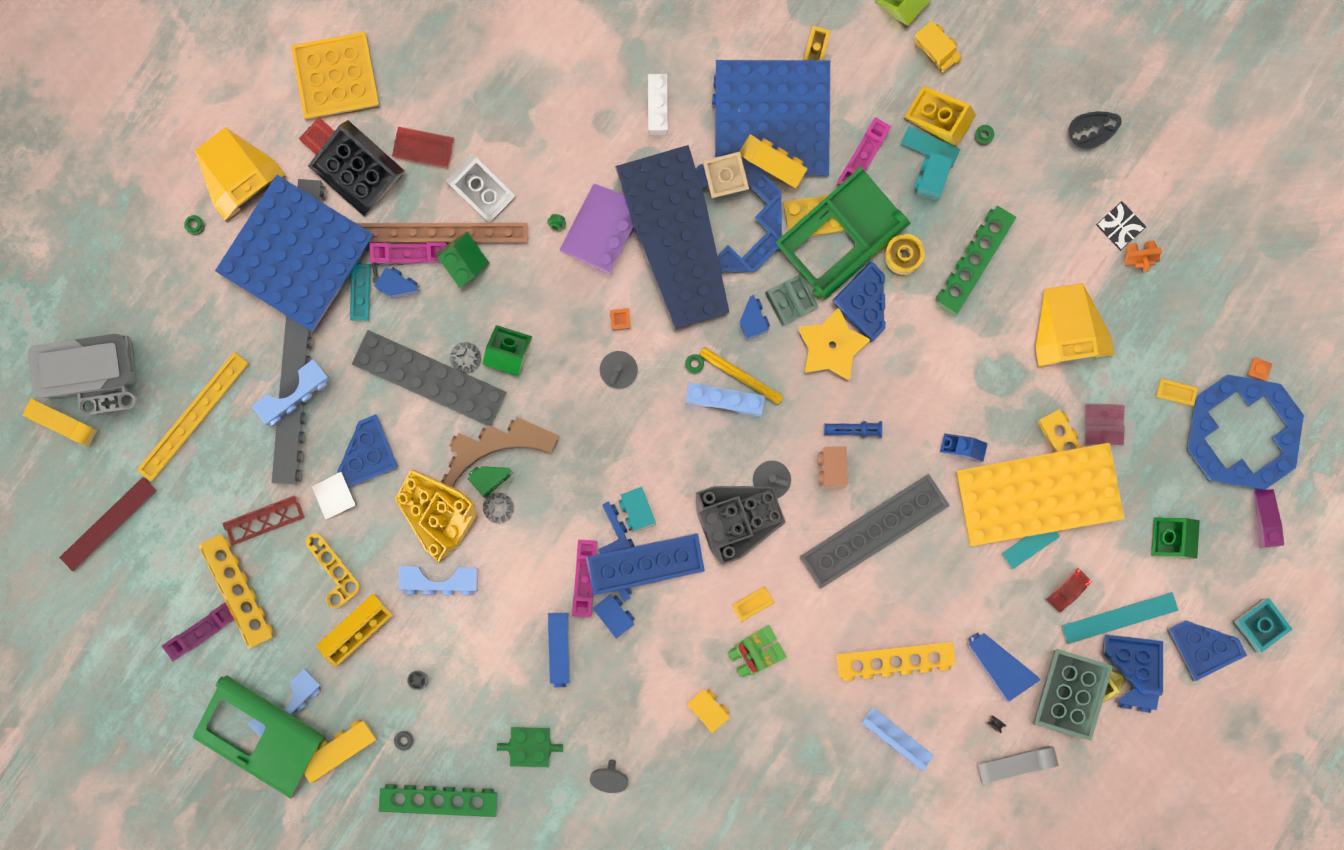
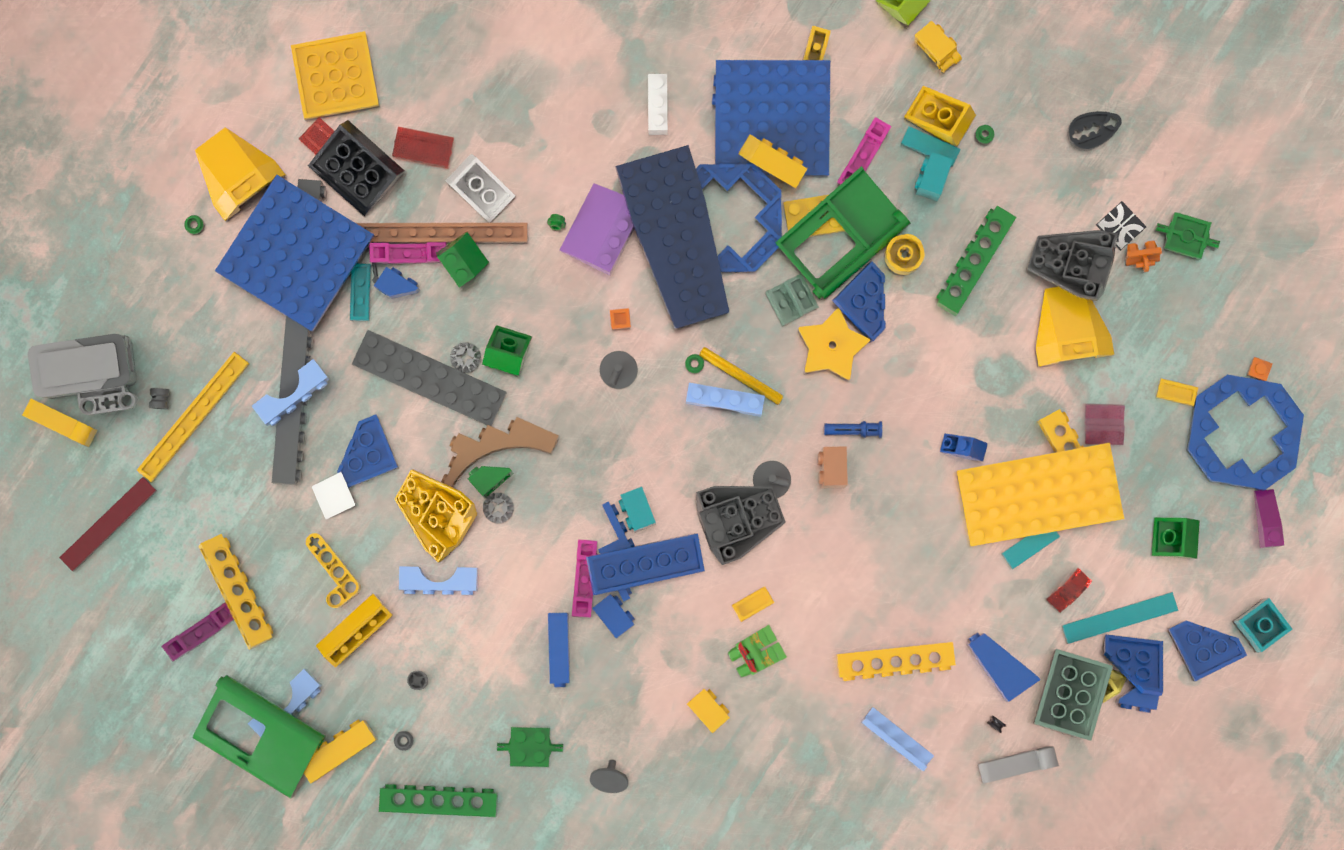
clear red fence [222,495,305,546] -> none
tan plate [703,152,749,199] -> none
blue slope [739,295,770,341] -> none
dark grey plate [800,474,950,589] -> none
none -> dark grey wheel [149,388,169,409]
none -> dark grey wedge [1028,230,1118,301]
none -> green plate [1155,212,1220,260]

